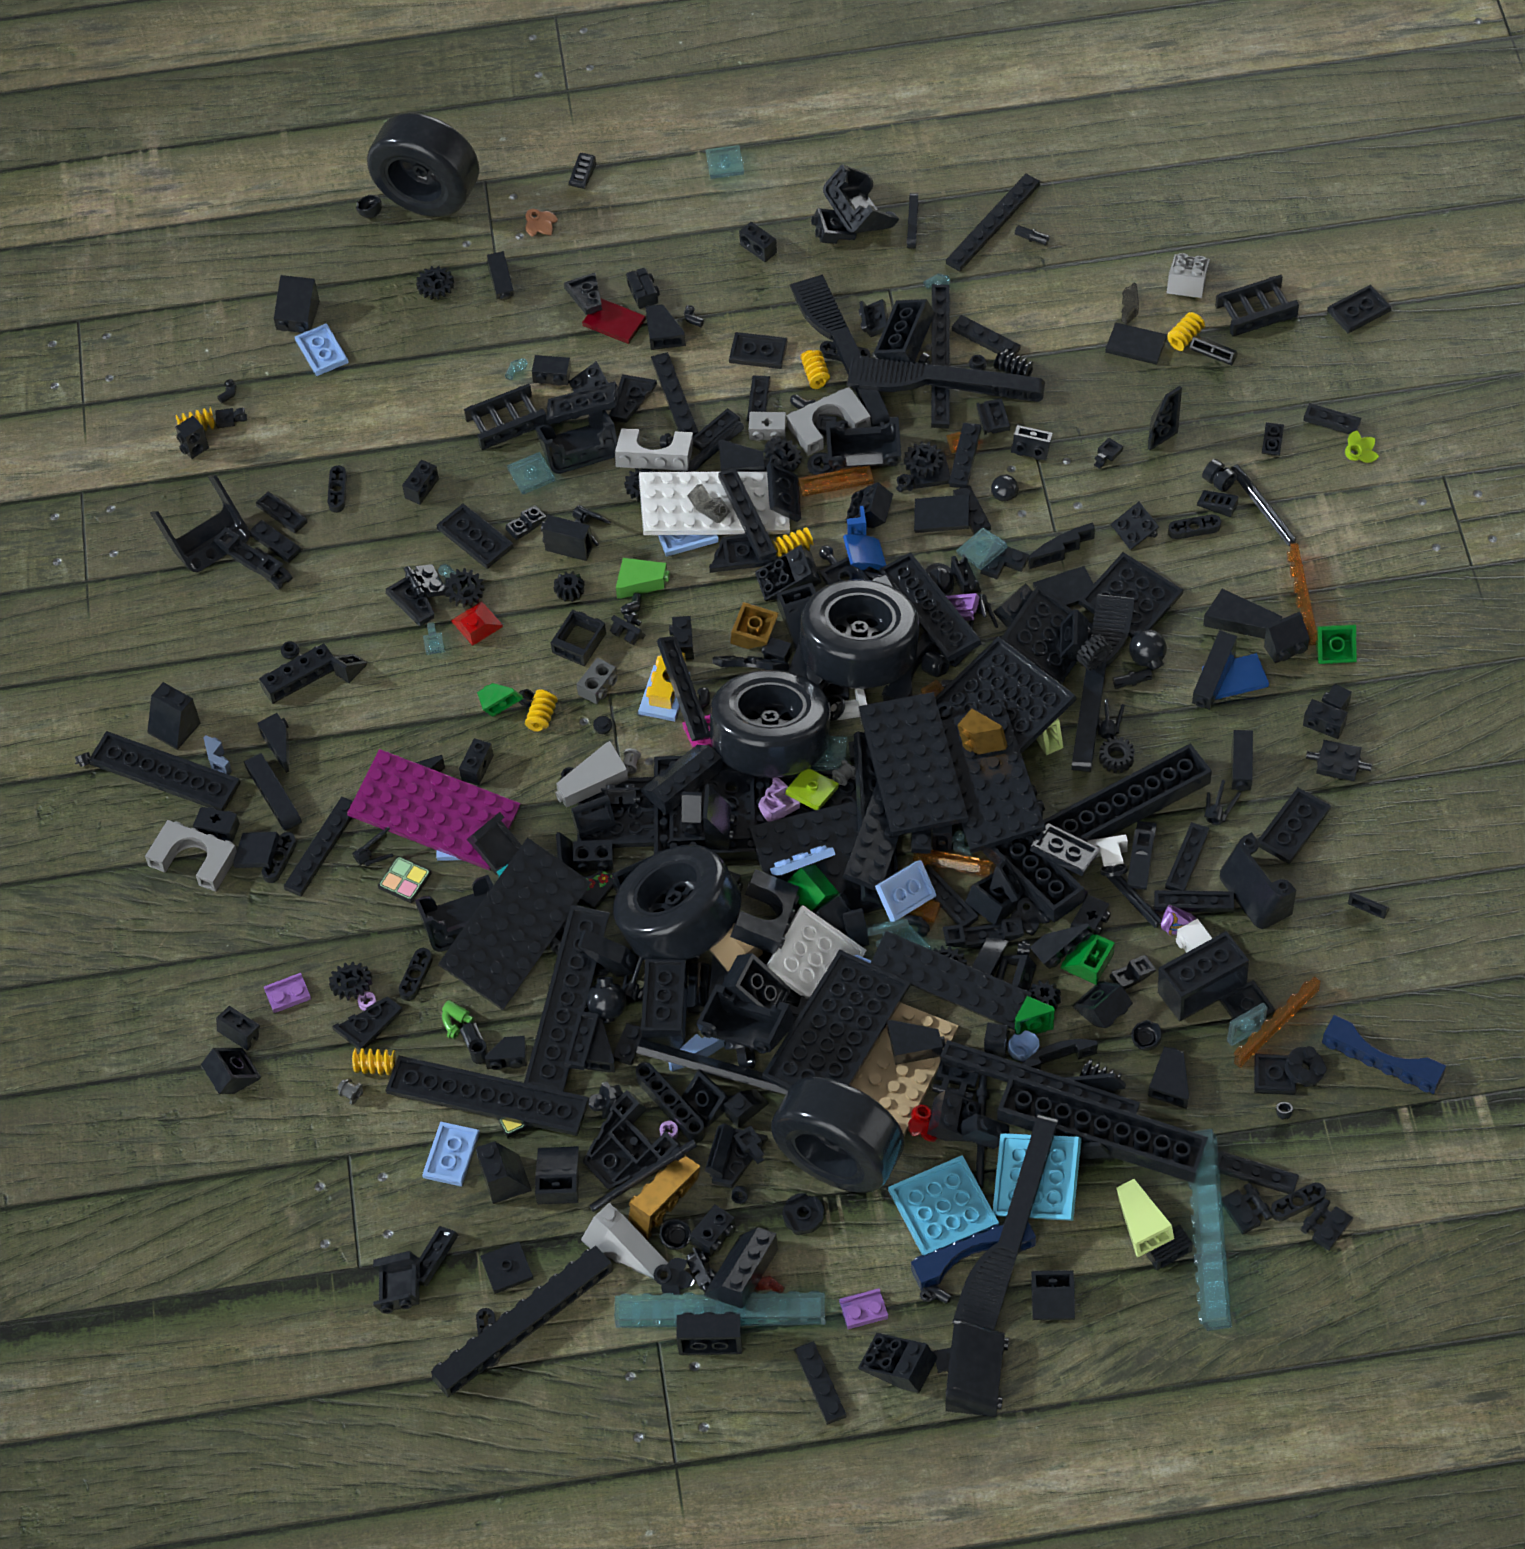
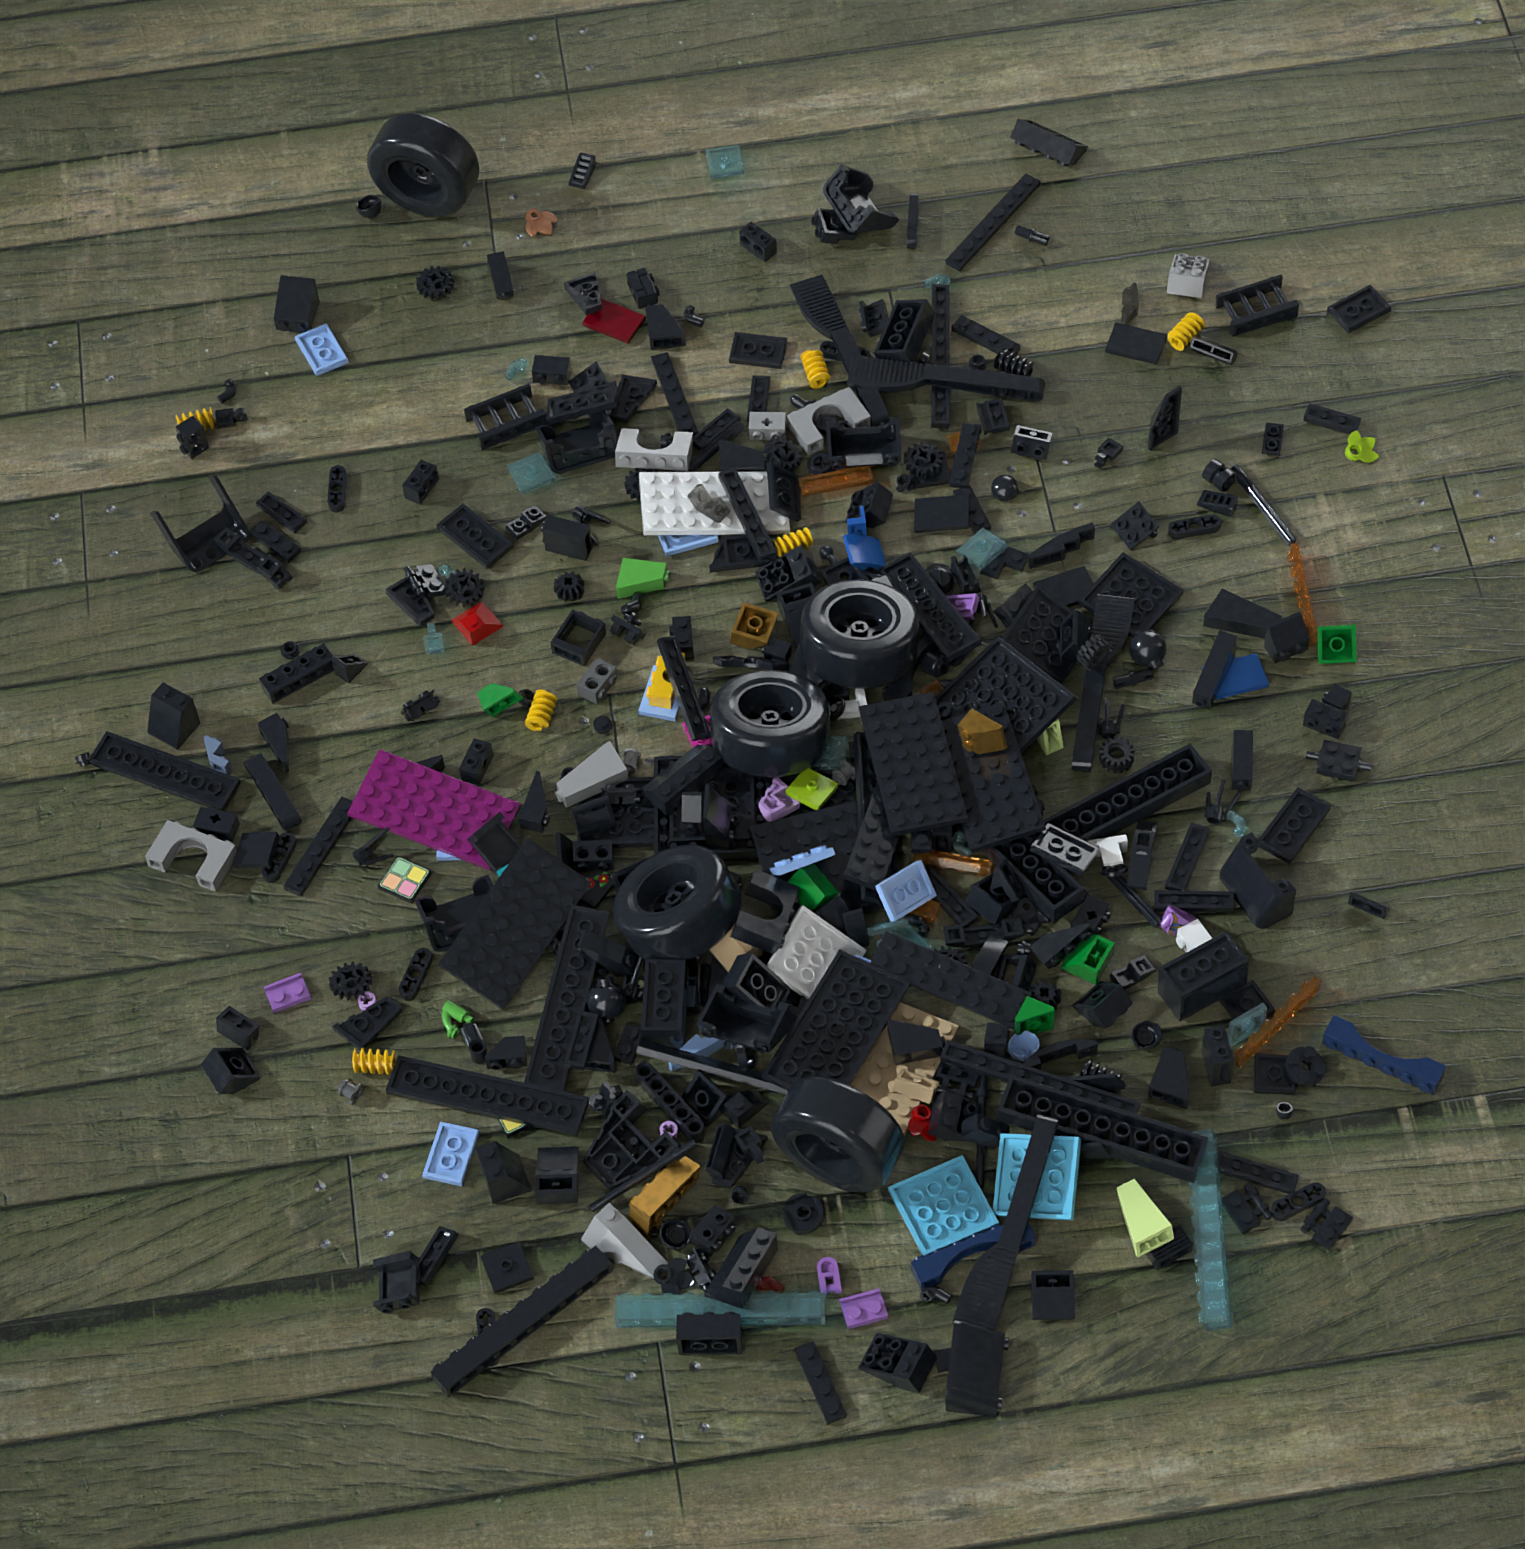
none -> black hinge [401,689,440,722]
none -> black slope [519,771,550,833]
none -> medium lavender plate [817,1257,842,1296]
none -> tan slope [893,1069,939,1104]
none -> black slope [1010,119,1088,167]
none -> black panel [1201,1025,1234,1087]
none -> clear light blue arm [1227,810,1247,838]

